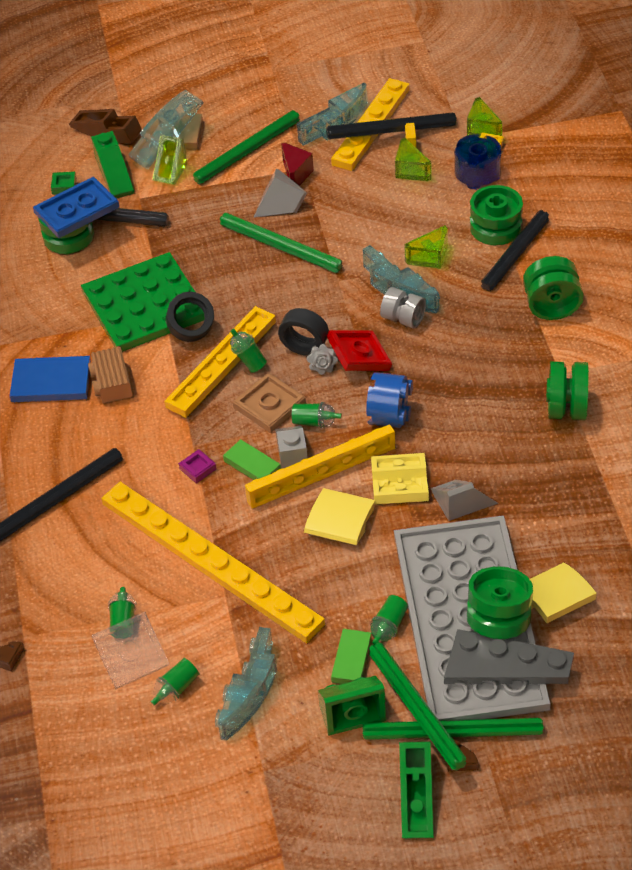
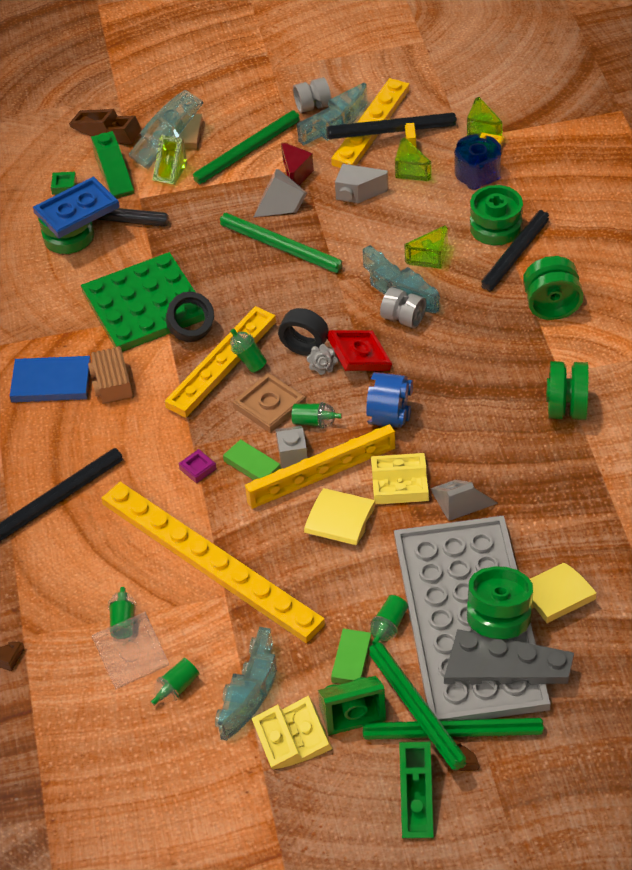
none -> light yellow slope [252,696,333,770]
none -> light grey wheel [293,77,332,113]
none -> light grey slope [335,164,388,203]

